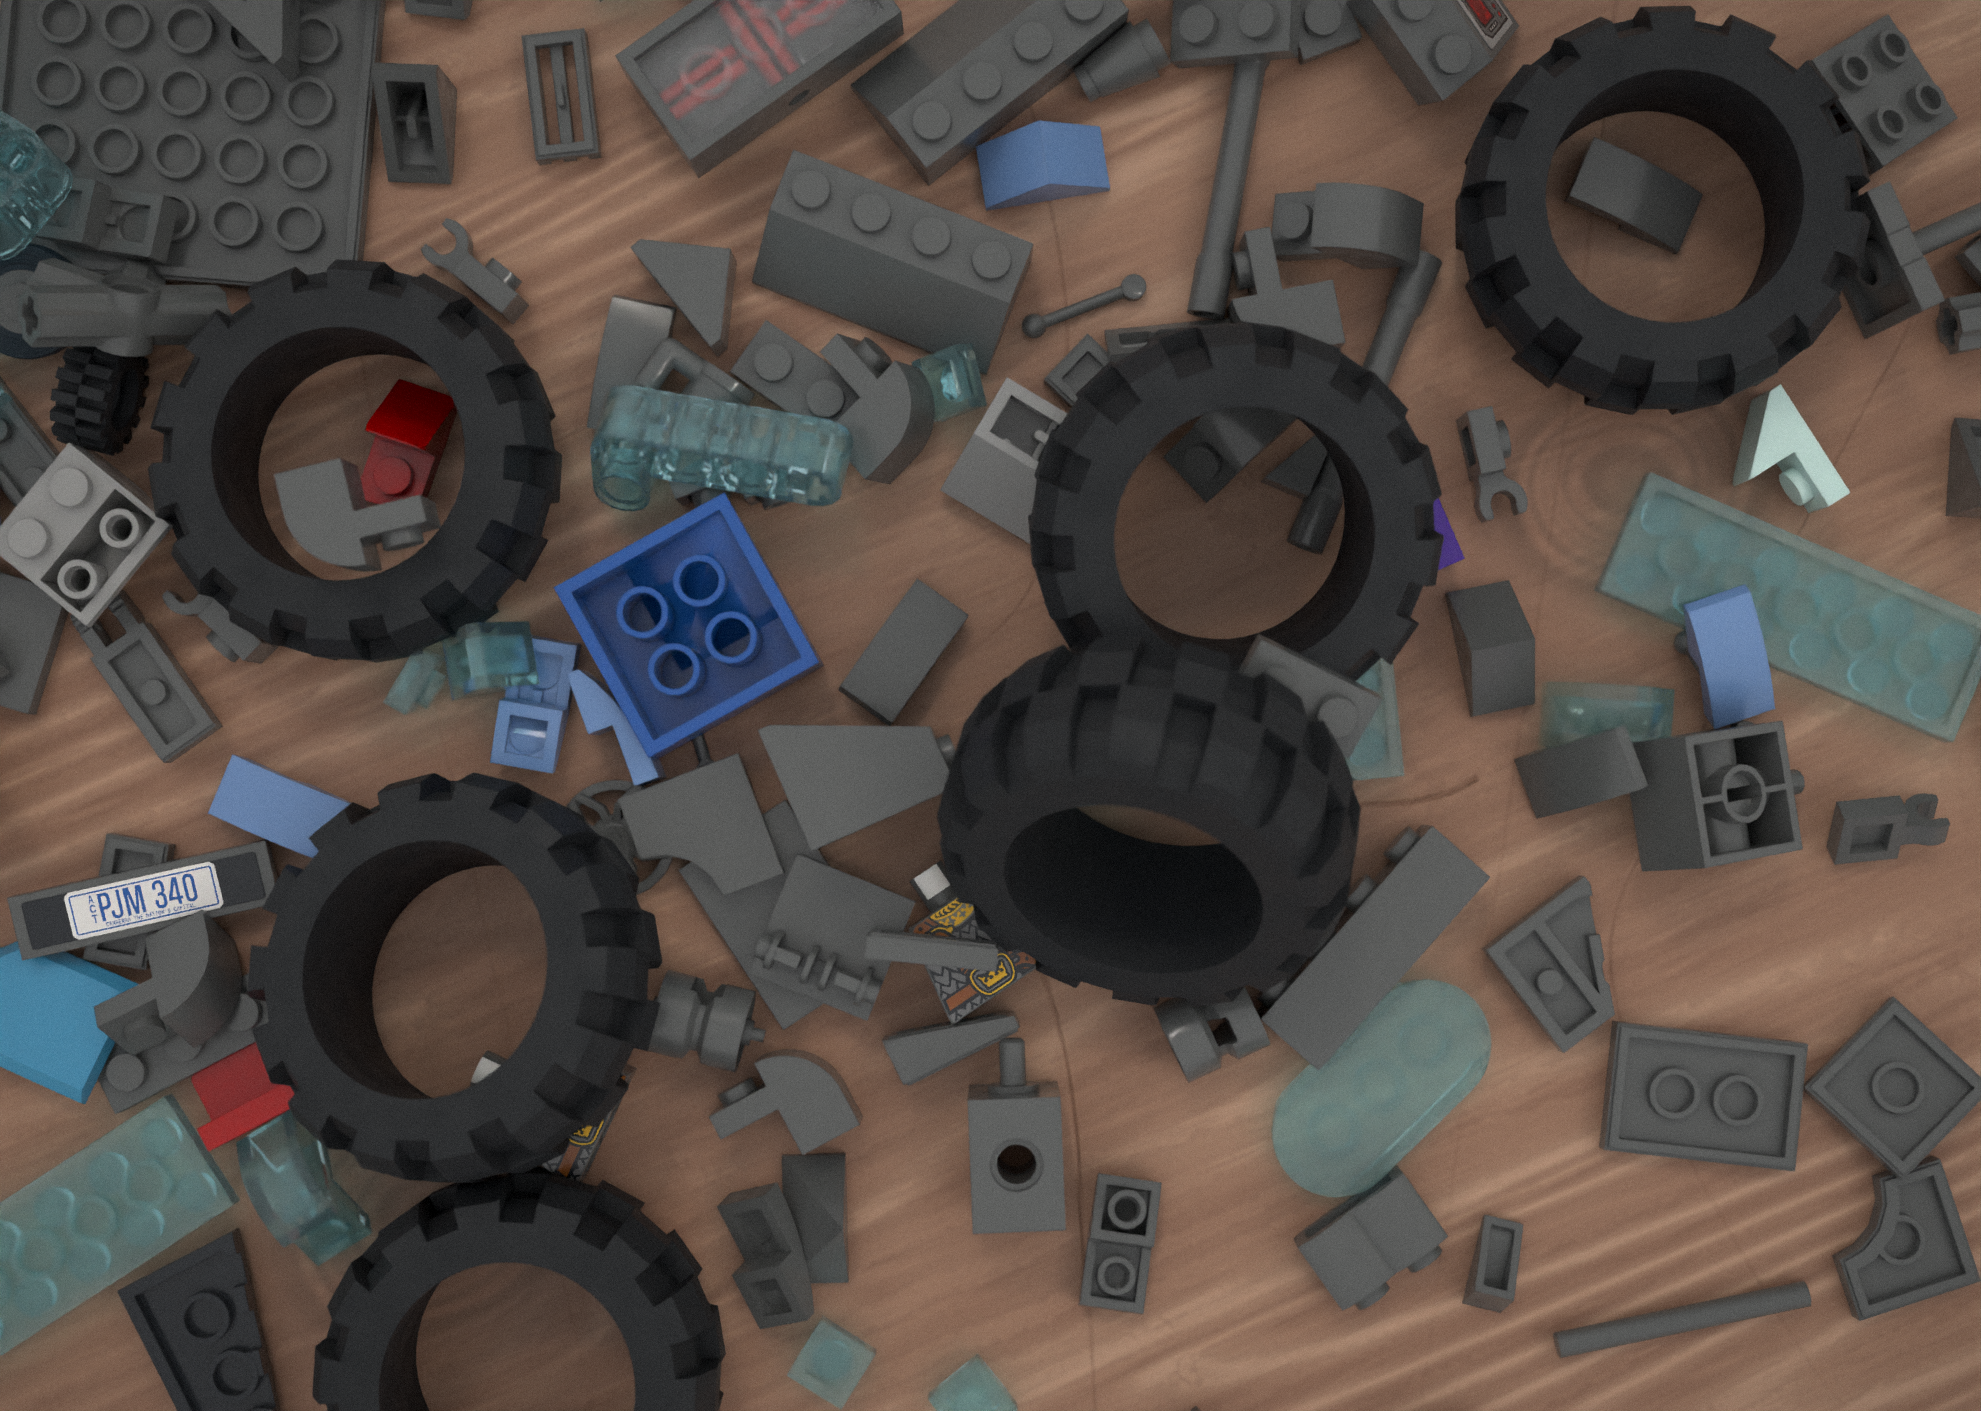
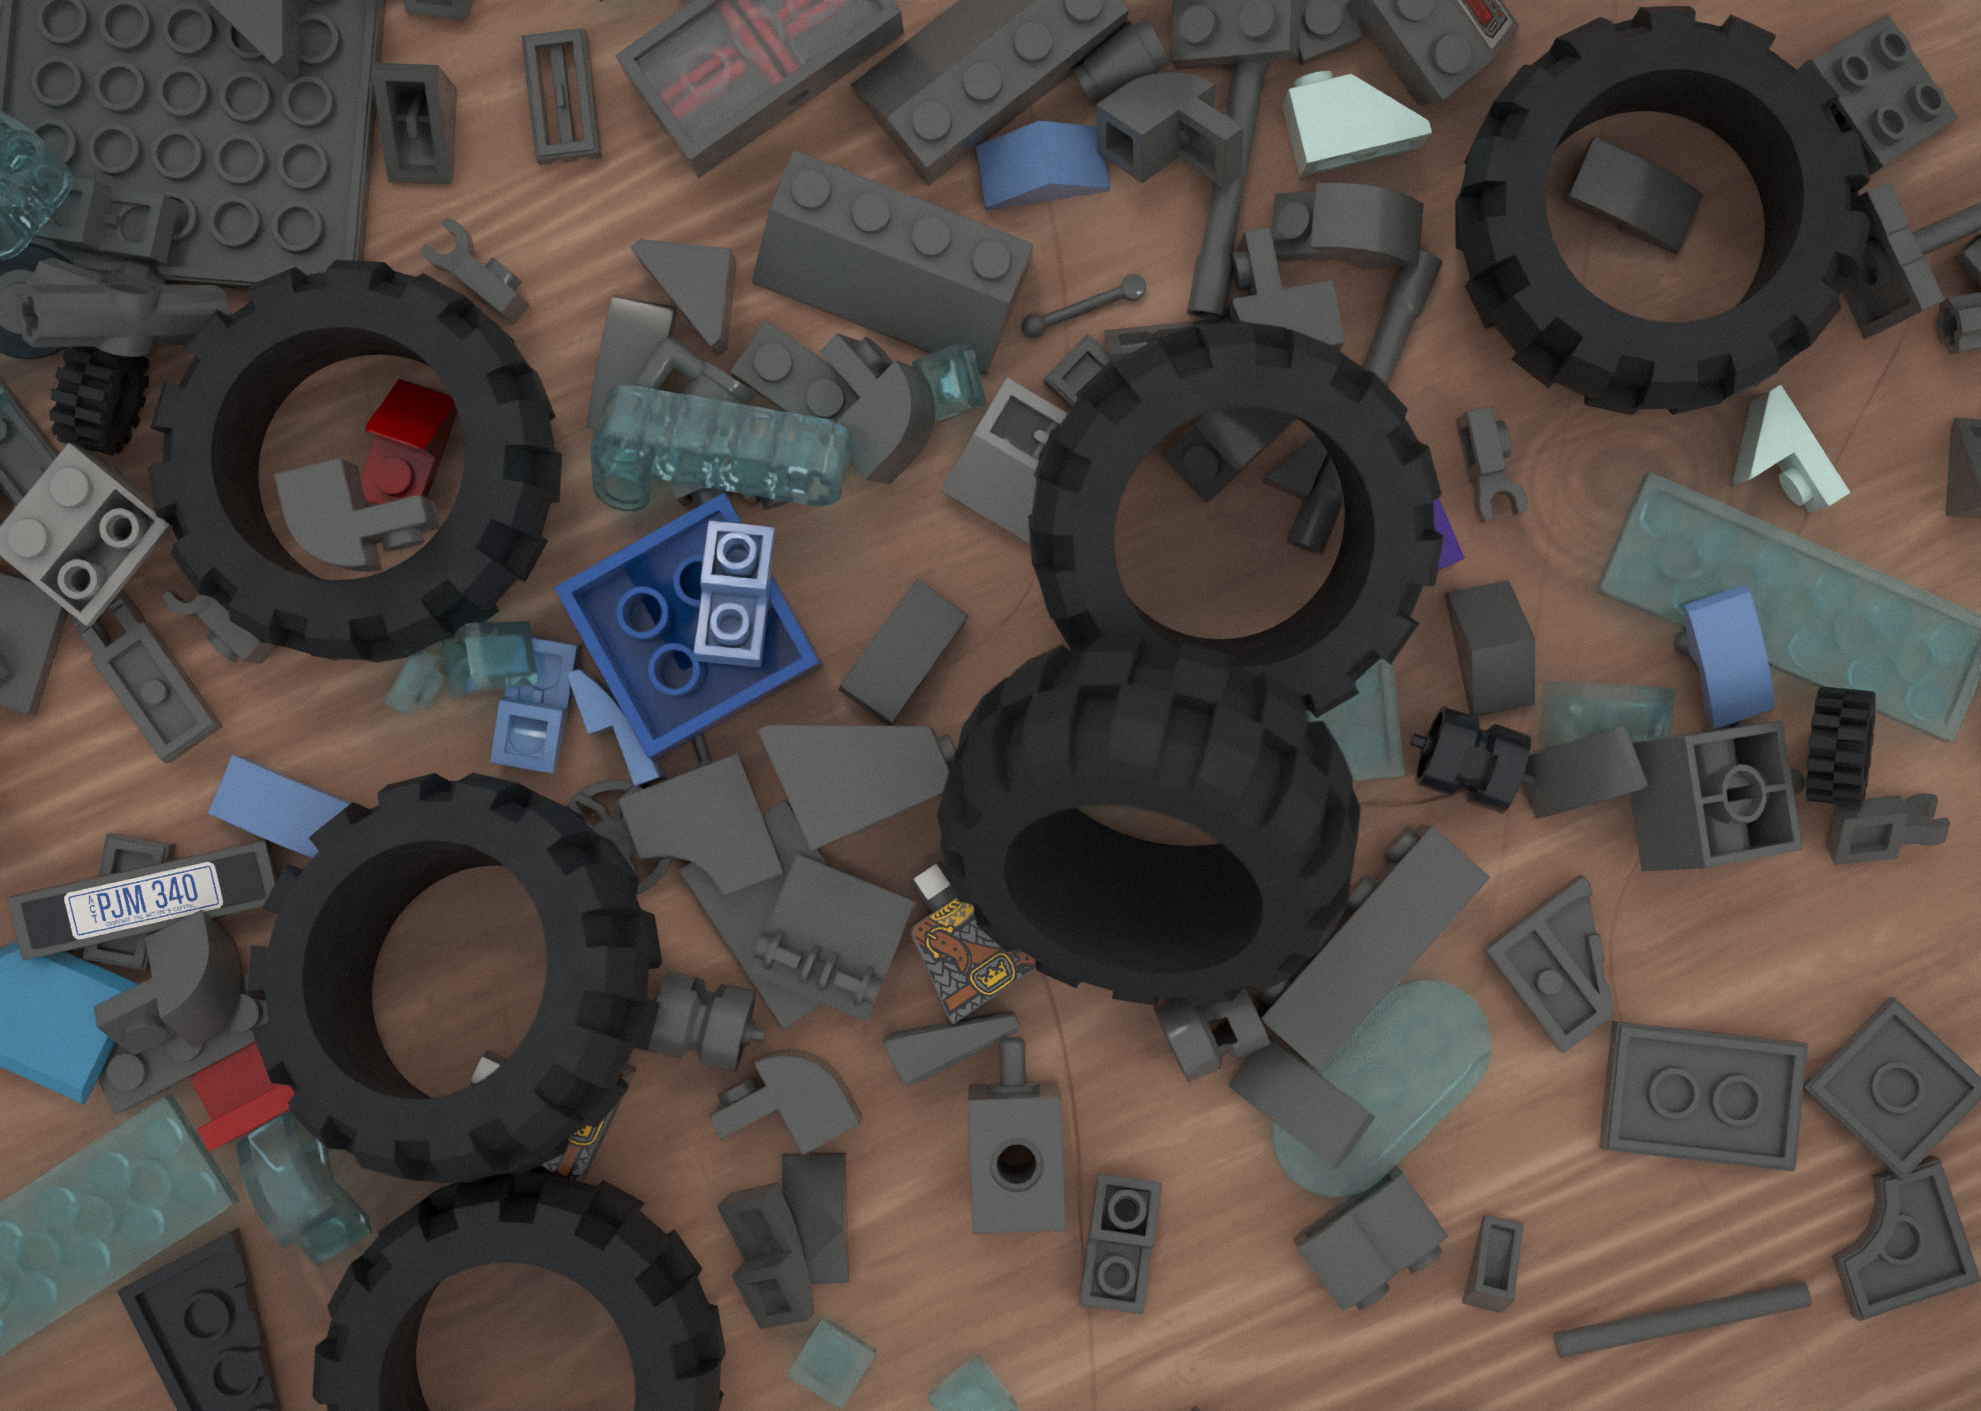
dark grey tile [864,929,998,972] -> none
dark grey plate [1238,634,1382,759] -> none
none -> medium blue slope [694,521,775,668]
none -> dark grey brick [1097,72,1243,189]
none -> dark grey slope [1228,1036,1376,1169]
none -> light aqua slope [1282,71,1432,178]
none -> black wheel [1410,706,1536,814]
none -> black tyre [1806,686,1876,807]

